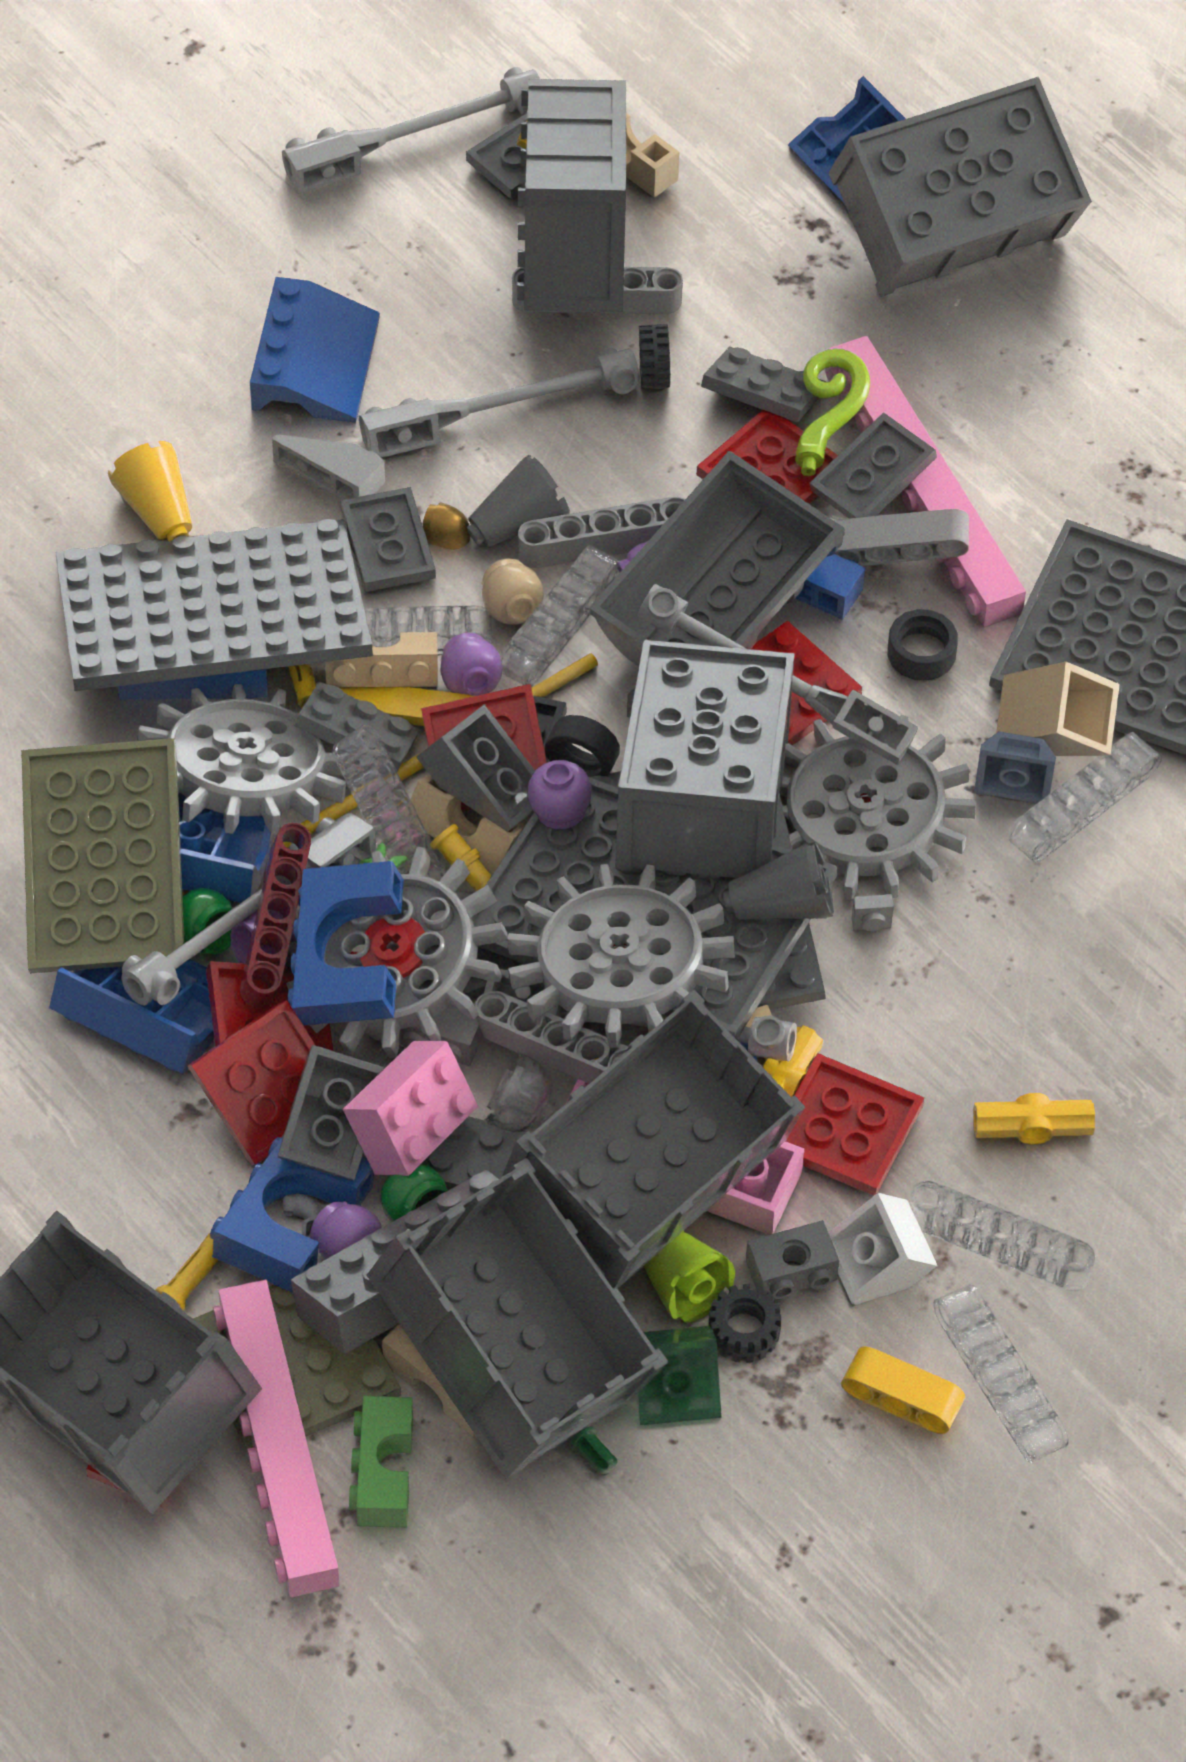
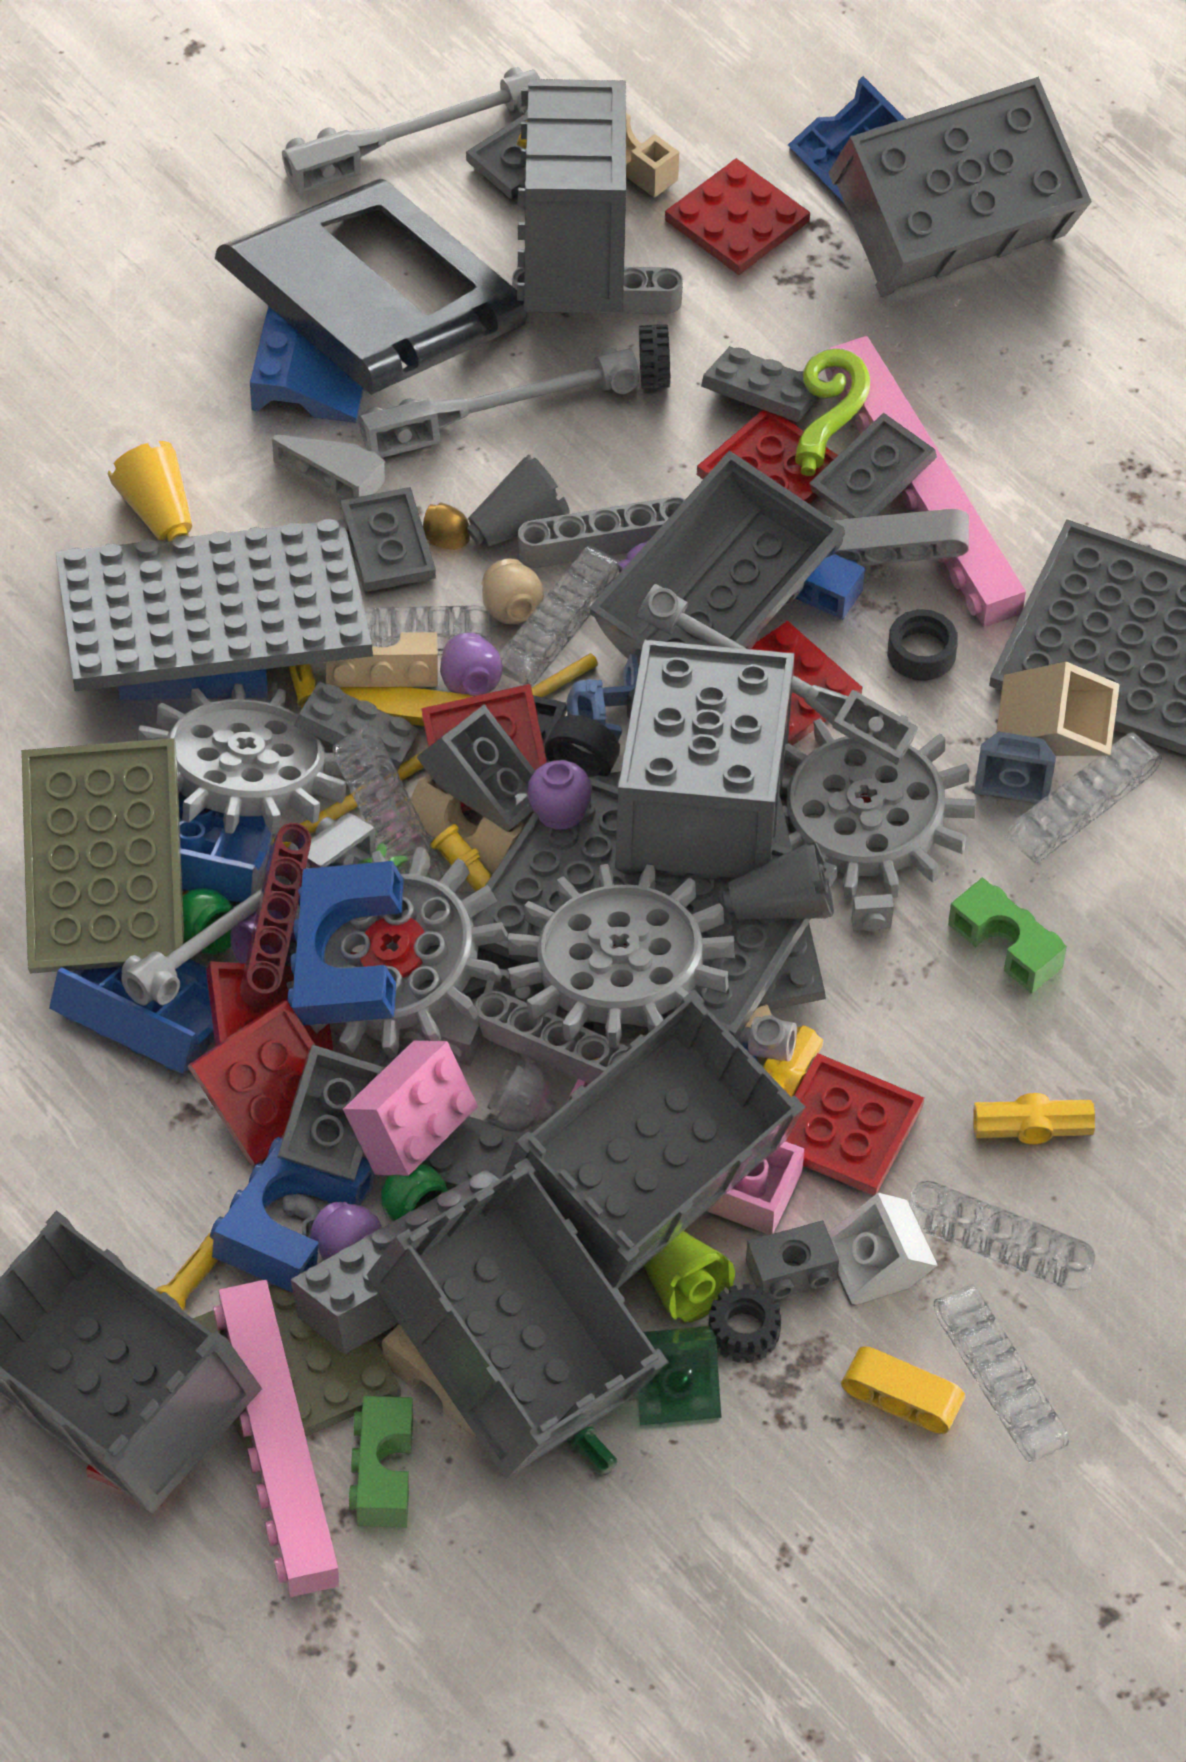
none -> door [215,179,527,395]
none -> medium blue piece [566,654,639,741]
none -> red plate [665,158,810,275]
none -> bright green arch [948,877,1067,994]

